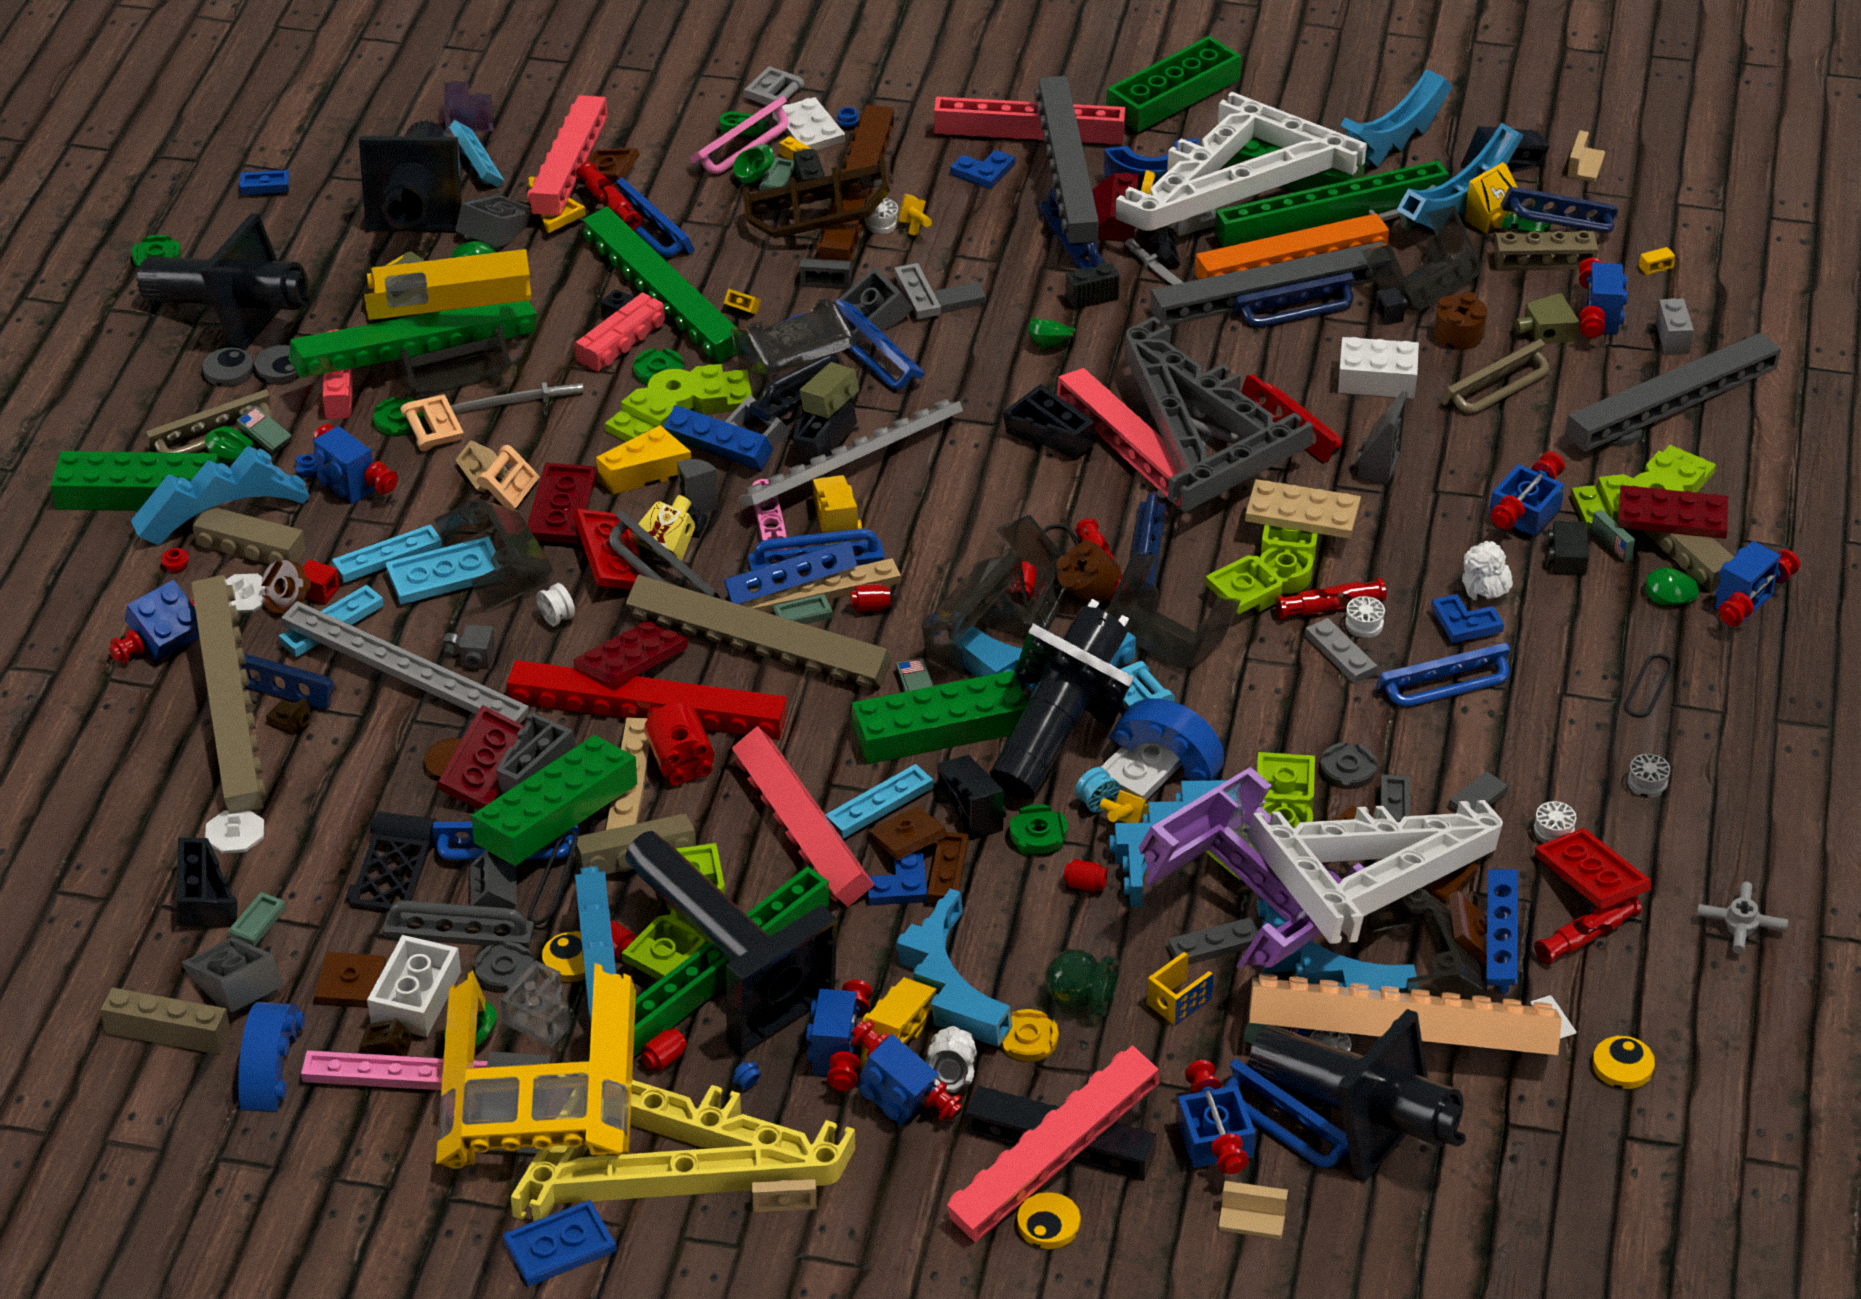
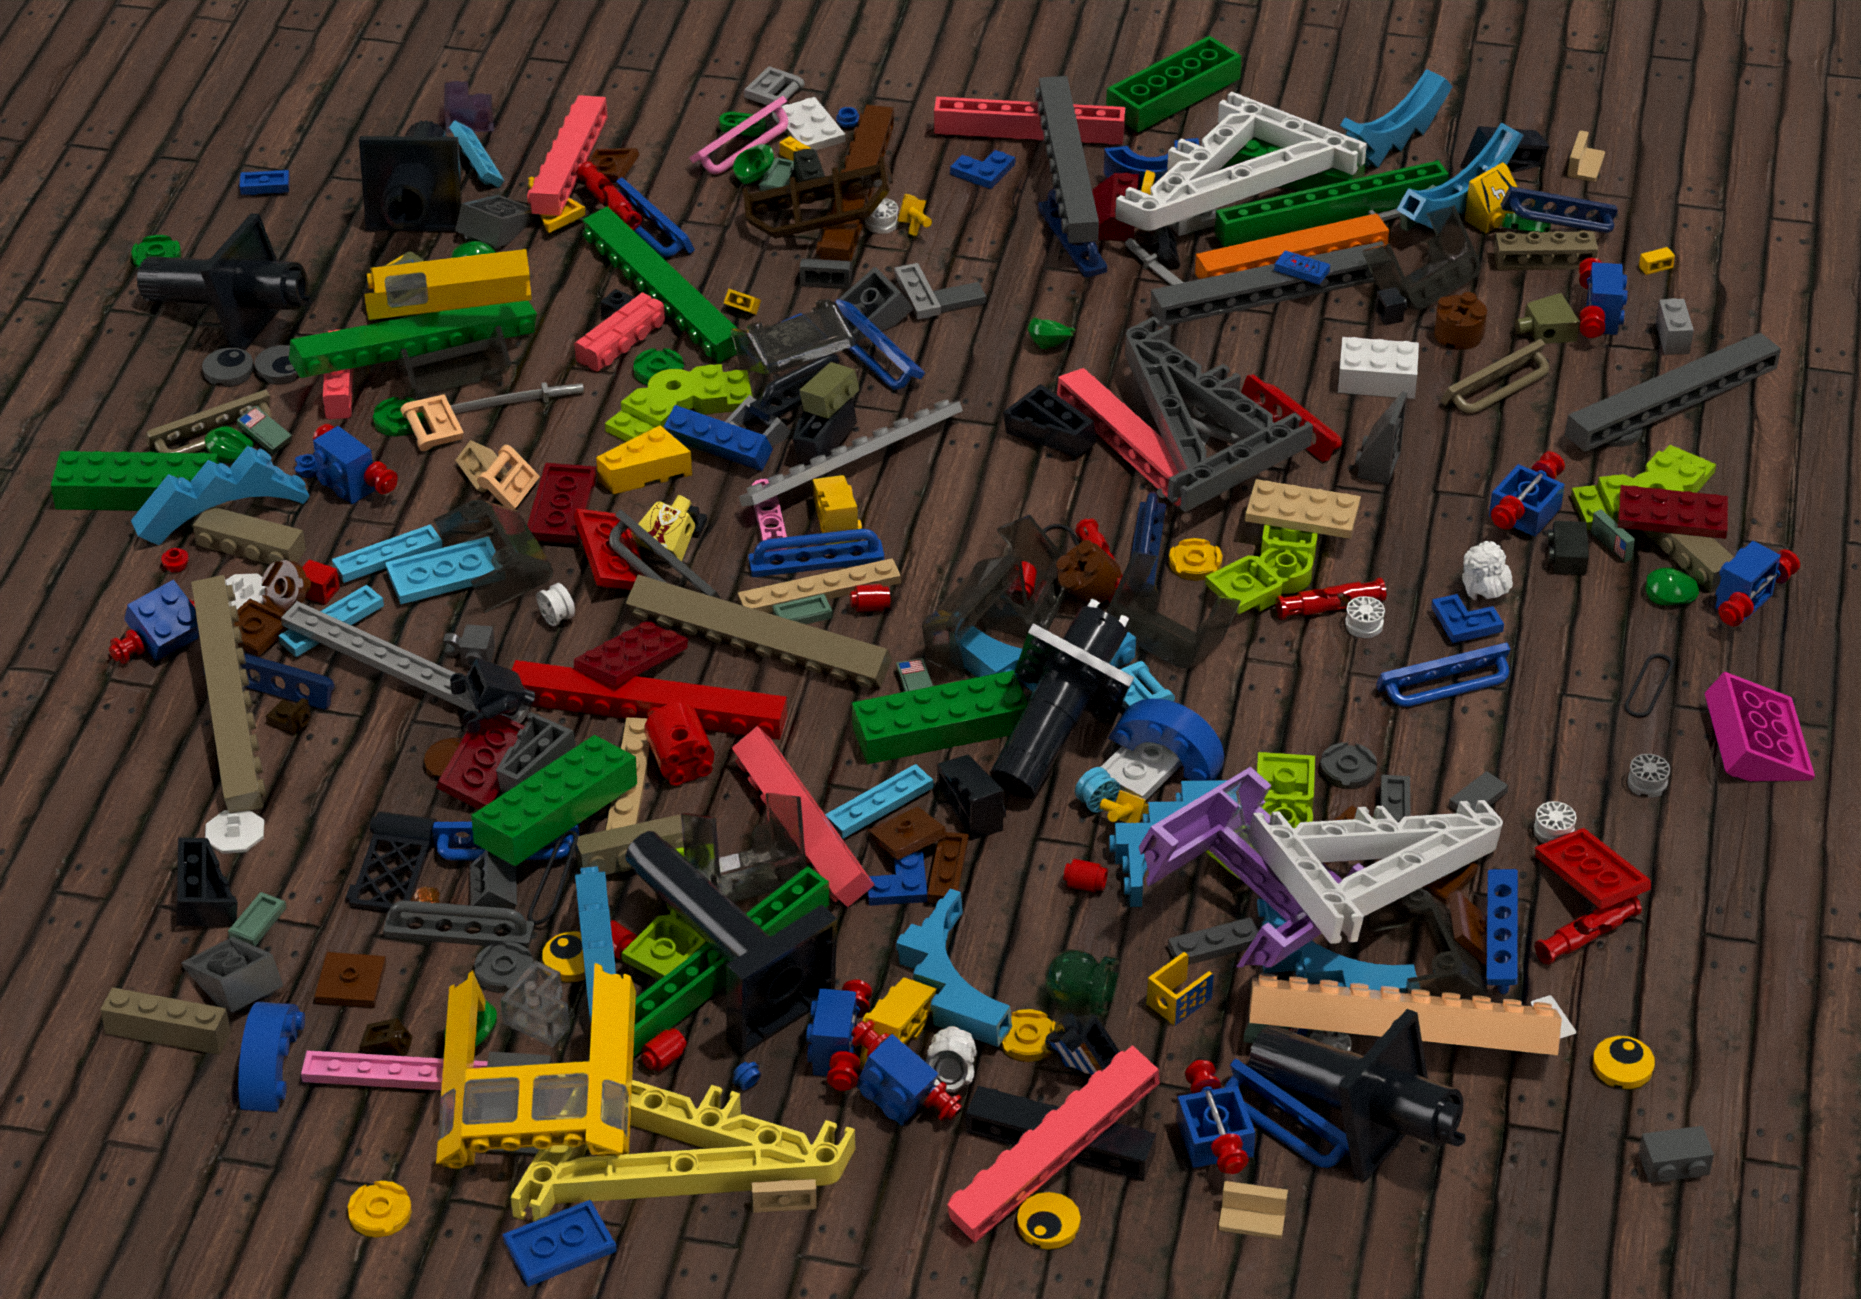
white brick [367,935,461,1037] -> none
dark grey brick [677,459,718,514] -> none
blue piece [724,541,857,604] -> none
green plate [1010,804,1068,855] -> none
pearl dark grey brick [1065,263,1120,310] -> none
dark blue piece [1233,273,1355,327] -> none
light grey plate [1305,618,1377,684] -> none
light grey bar [1697,882,1788,954] -> none
none -> reddish brown plate [235,598,289,657]
none -> yellow tile [348,1181,412,1238]
none -> clear orange plate [411,886,440,903]
none -> black torso [450,658,535,733]
none -> clear smoke windscreen [681,792,806,902]
none -> black torso [1045,1013,1120,1075]
none -> yellow tile [1169,538,1223,581]
none -> blue tile [1274,250,1330,285]
none -> dark grey brick [1638,1126,1714,1183]
none -> dark pink slope [1704,671,1815,781]

